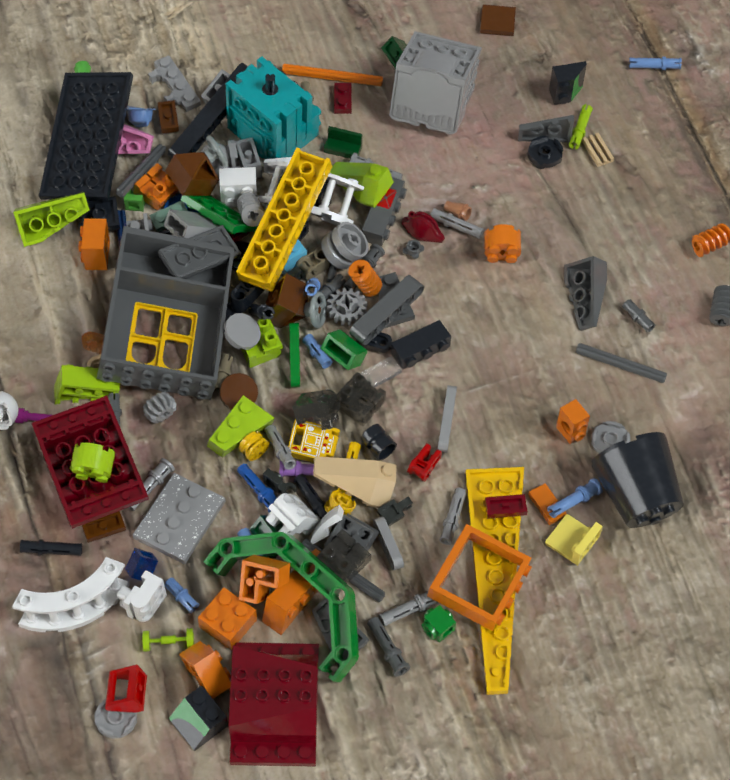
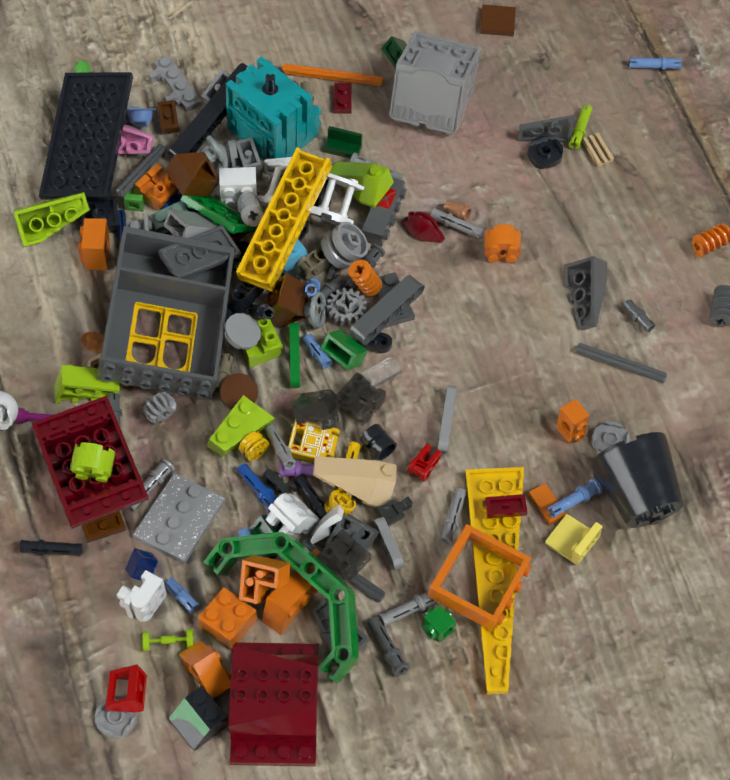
white fence [12,557,129,632] -> none
black brick [391,320,451,370] -> none
dark grey plate [403,240,424,259] -> none
black slope [549,61,587,105] -> none

